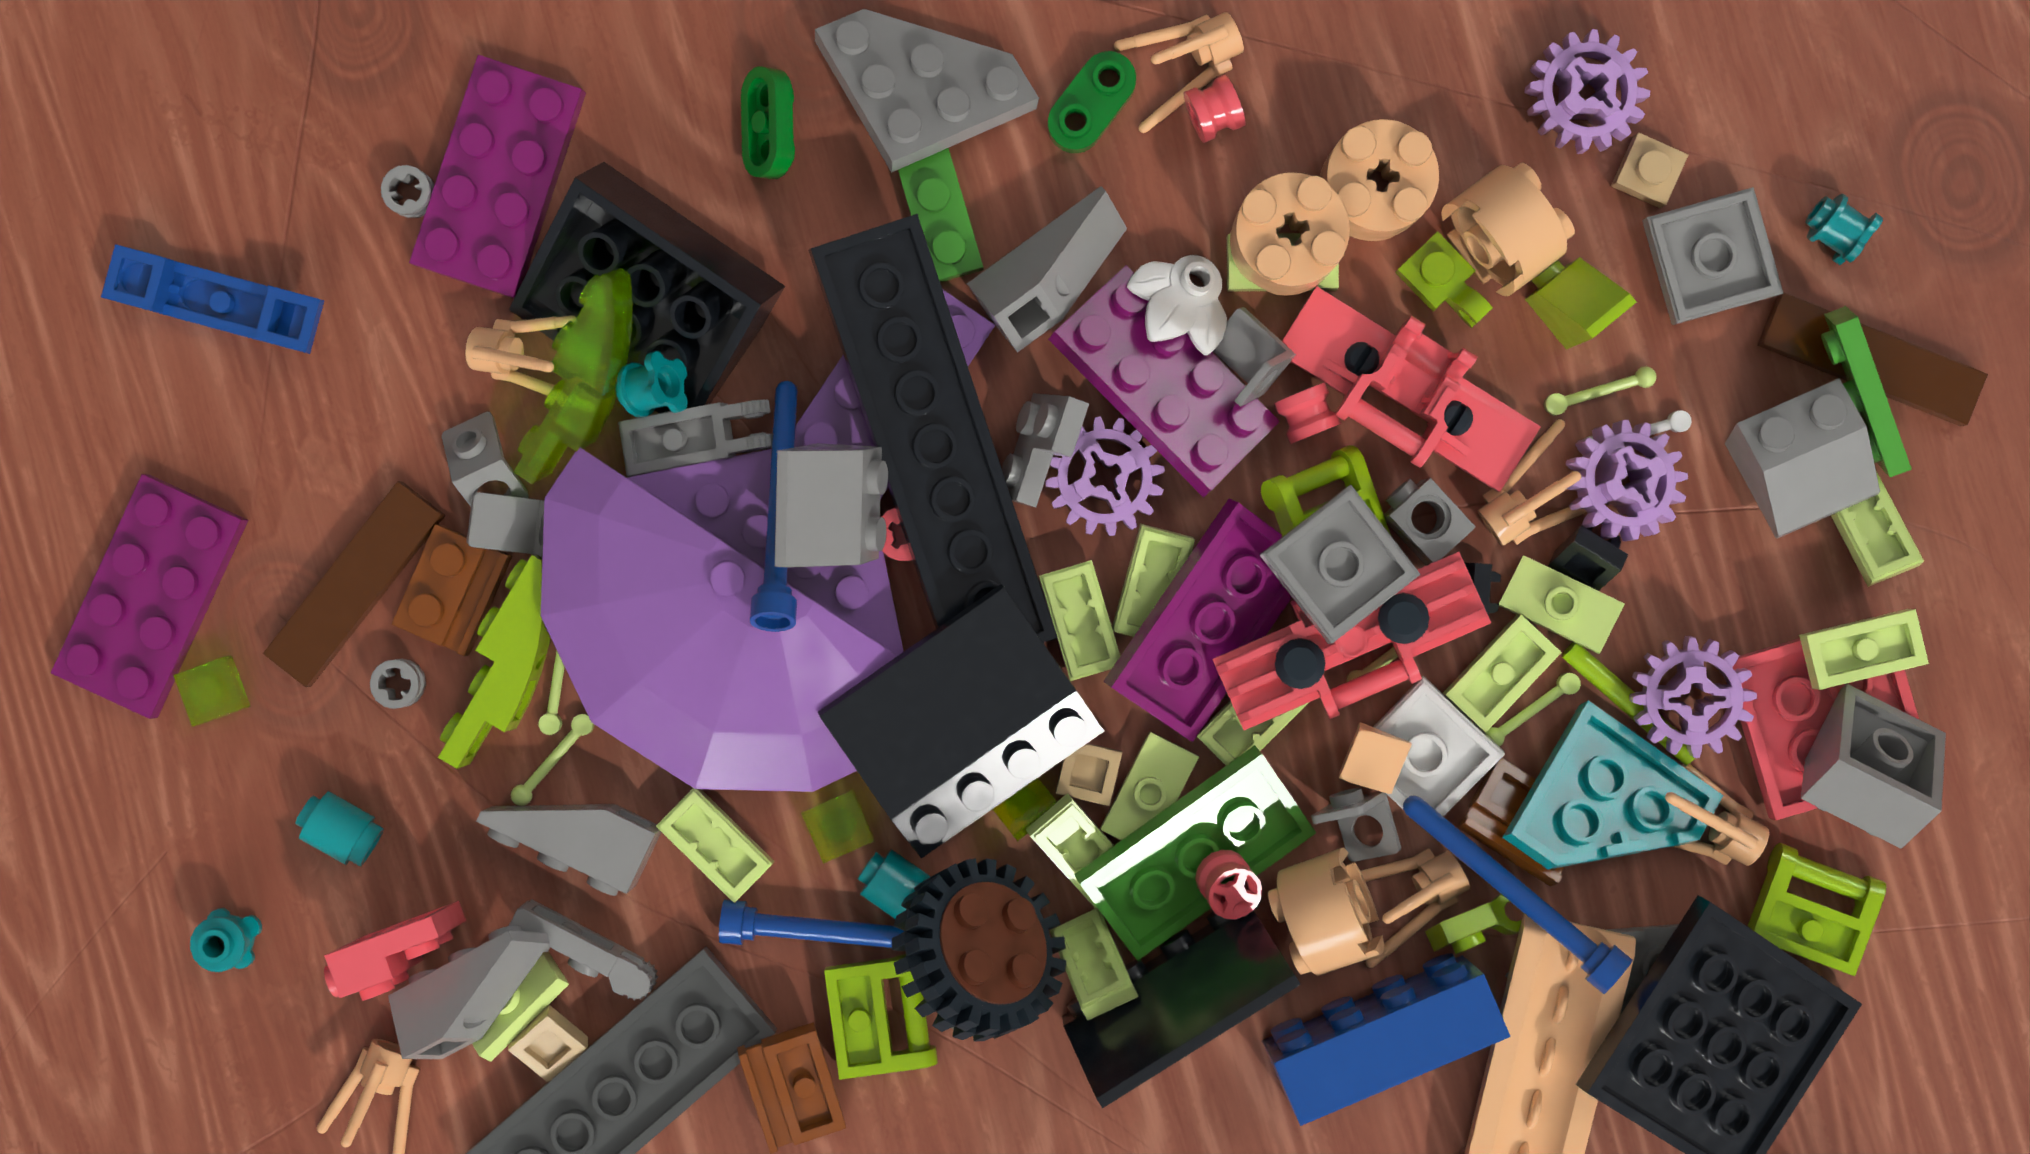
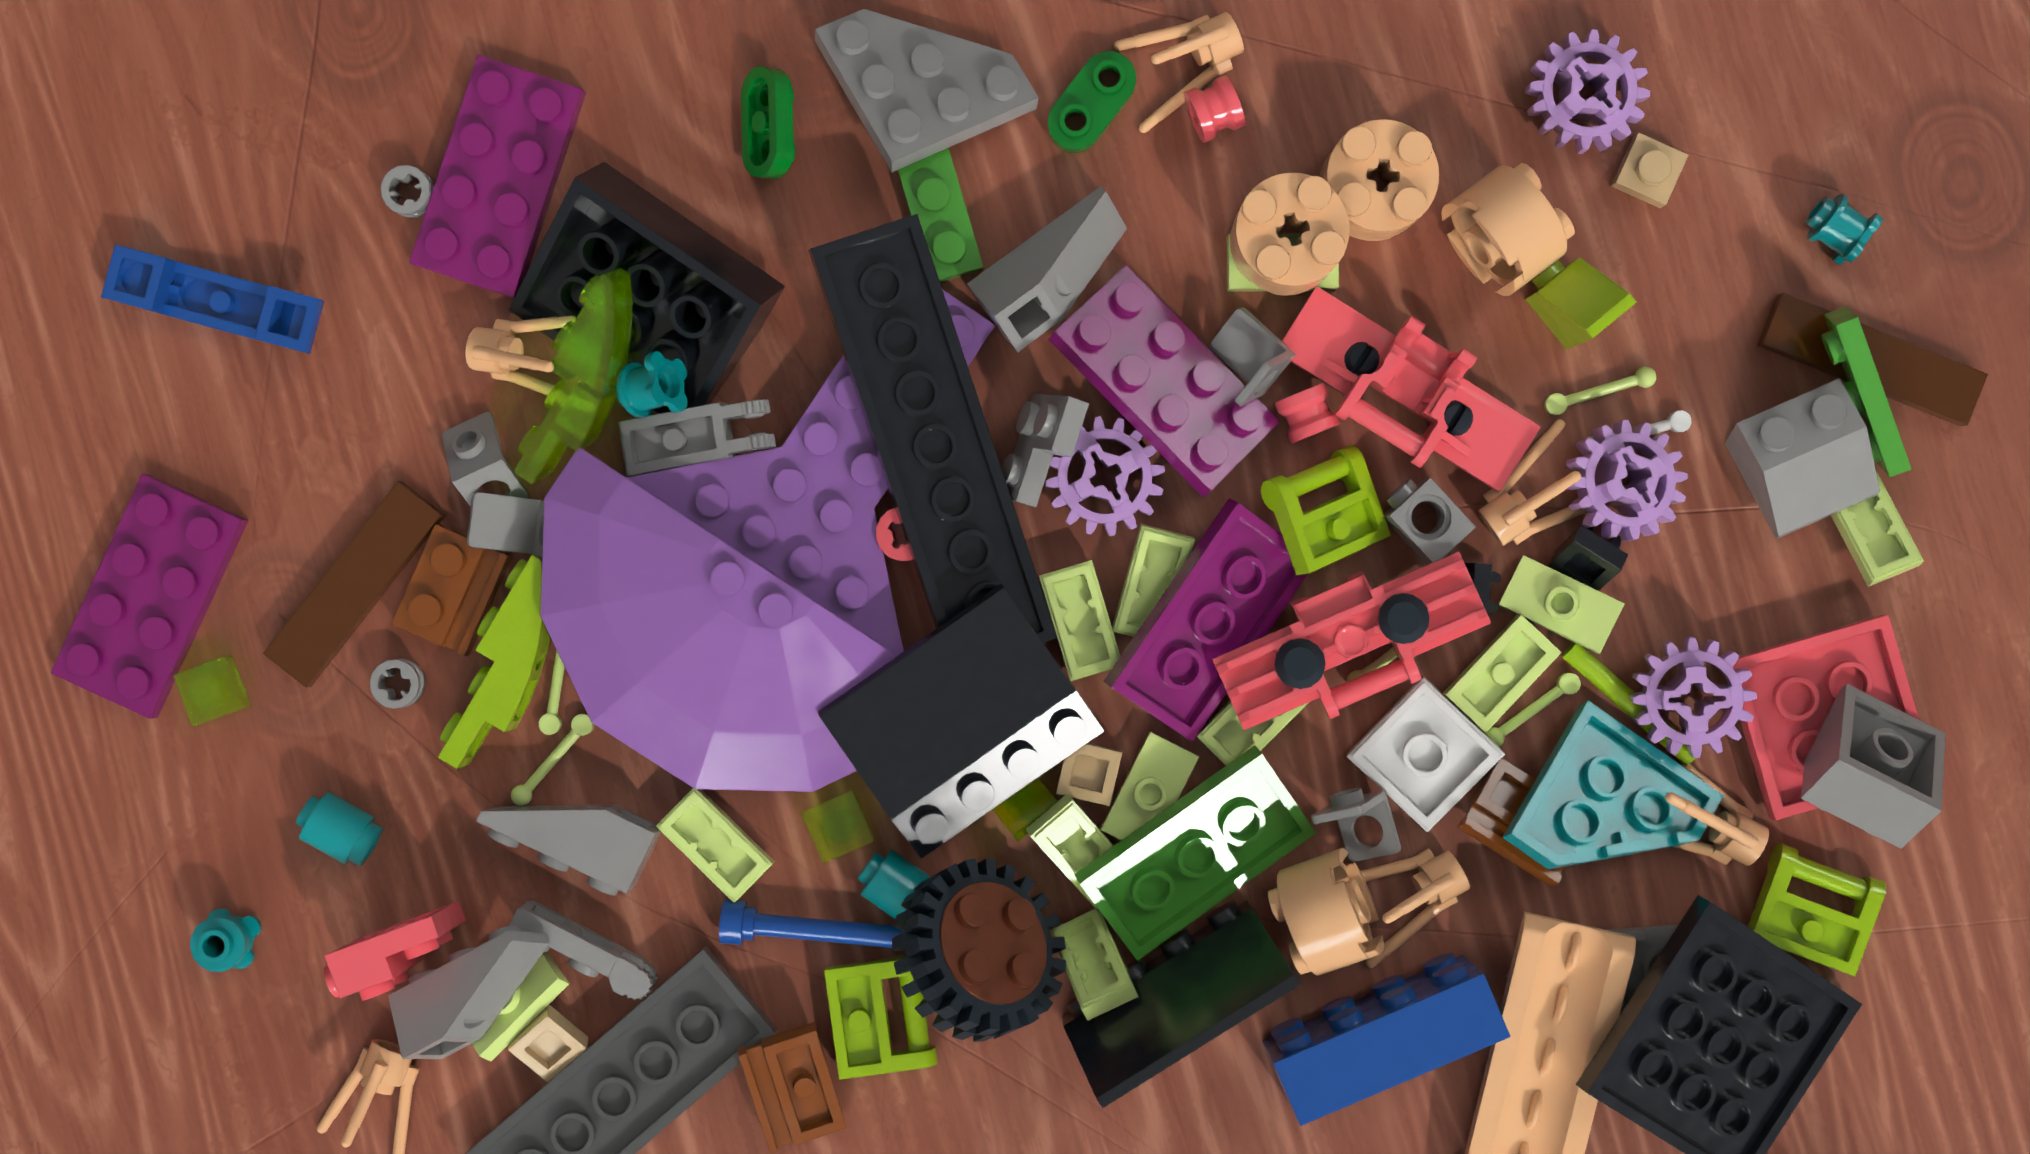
blue piece [749,381,798,632] -> none
light grey slope [775,443,888,567] -> none
white plate [1127,255,1227,355] -> none
coral wheel [1195,850,1262,919] -> none
light grey plate [1260,485,1421,644] -> none
light nougat slope [1339,722,1412,794] -> none
lime plate [1395,232,1493,328] -> none
blue piece [1403,795,1633,994] -> none
lime plate [1425,894,1522,954] -> none
light grey plate [1642,187,1783,325] -> none
yellowish green plate [1799,609,1929,690] -> none

